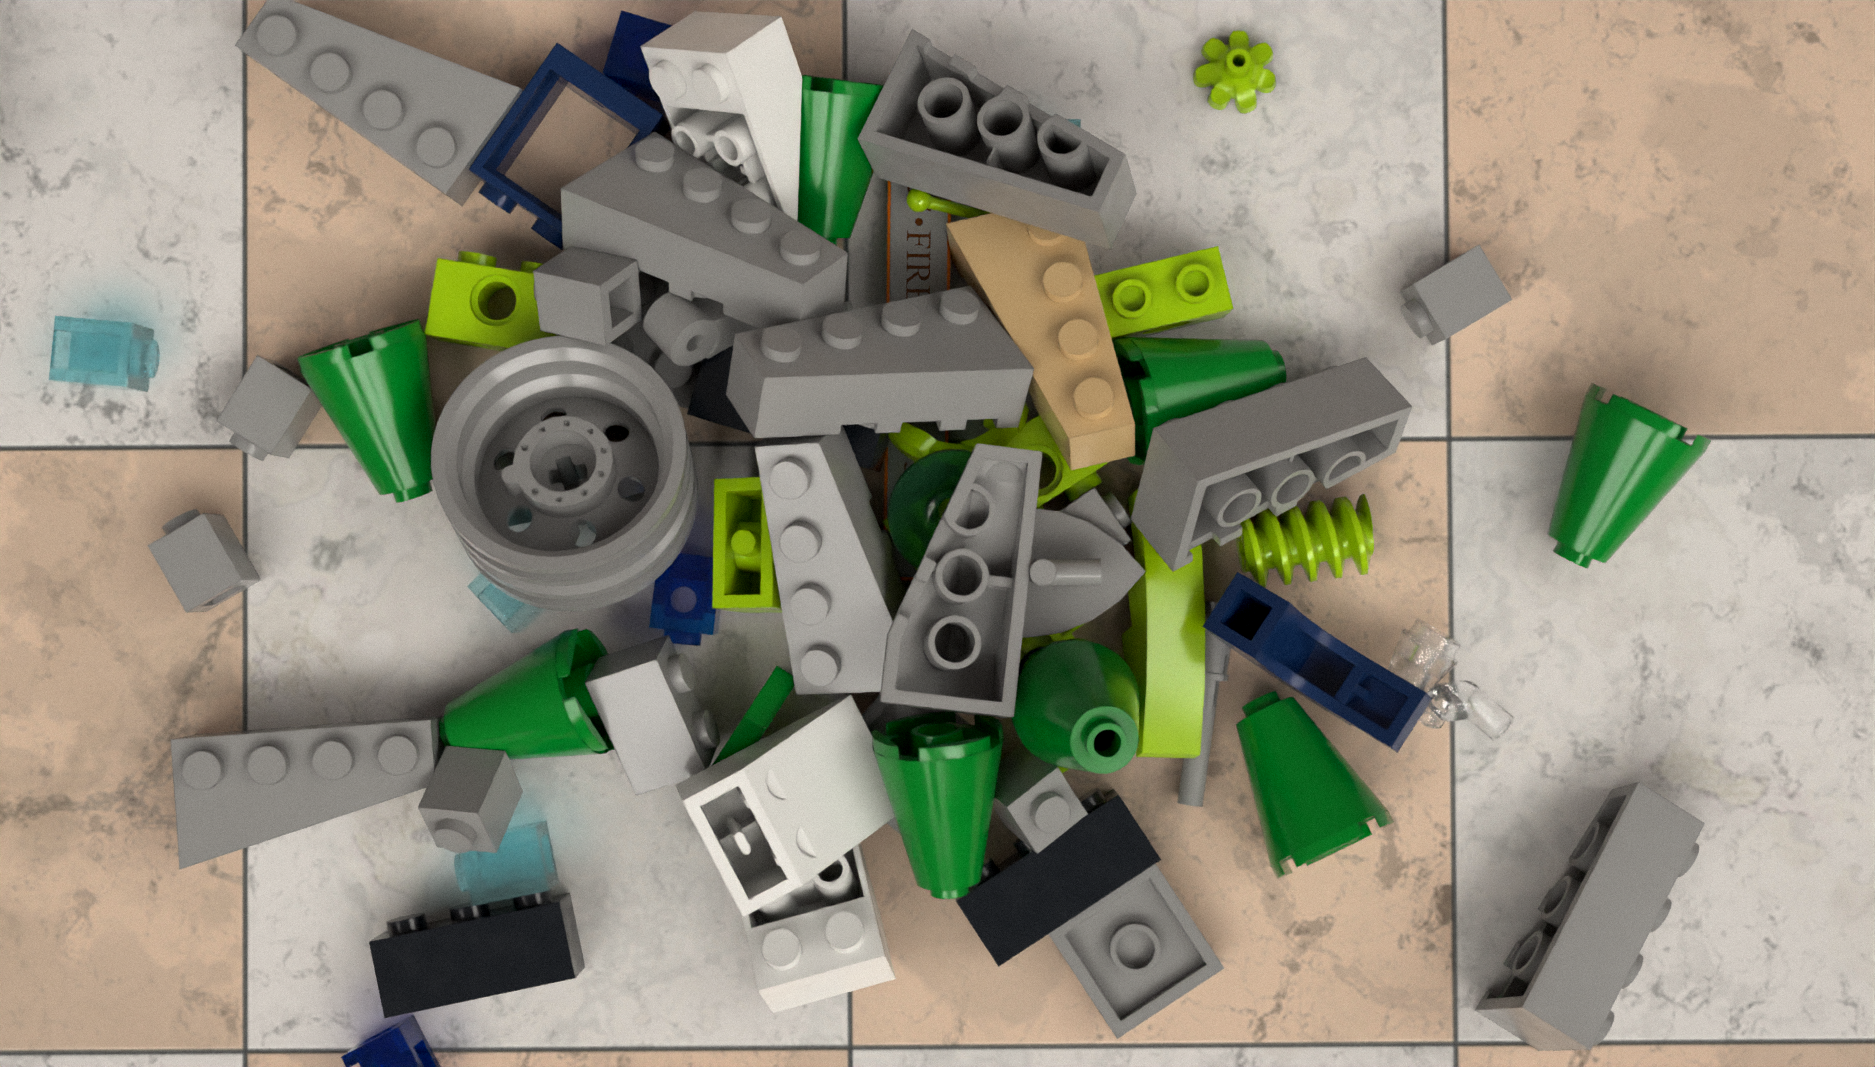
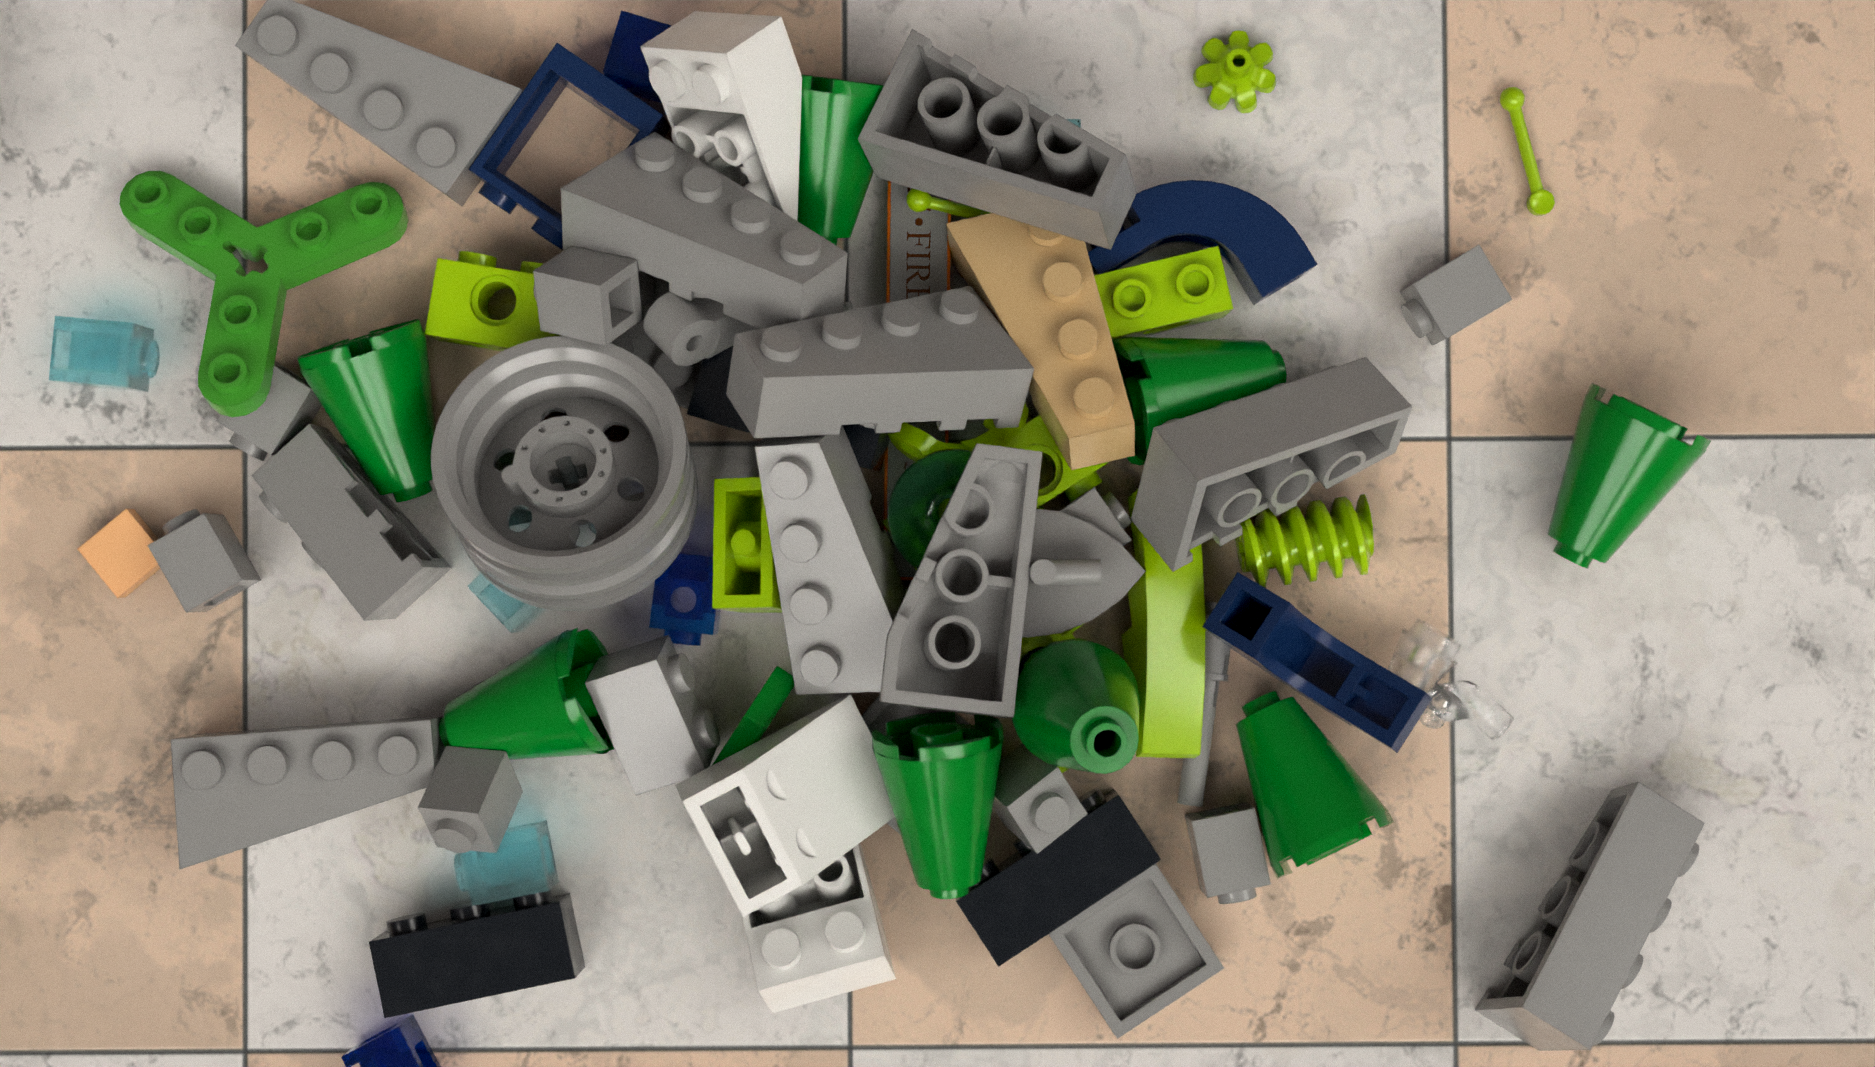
none -> light nougat tile [77,508,161,598]
none -> bright green piece [119,171,409,417]
none -> light grey wedge [251,424,452,621]
none -> dark blue arch [1088,180,1318,305]
none -> light grey brick [1185,802,1271,904]
none -> lime hinge [1500,87,1555,216]

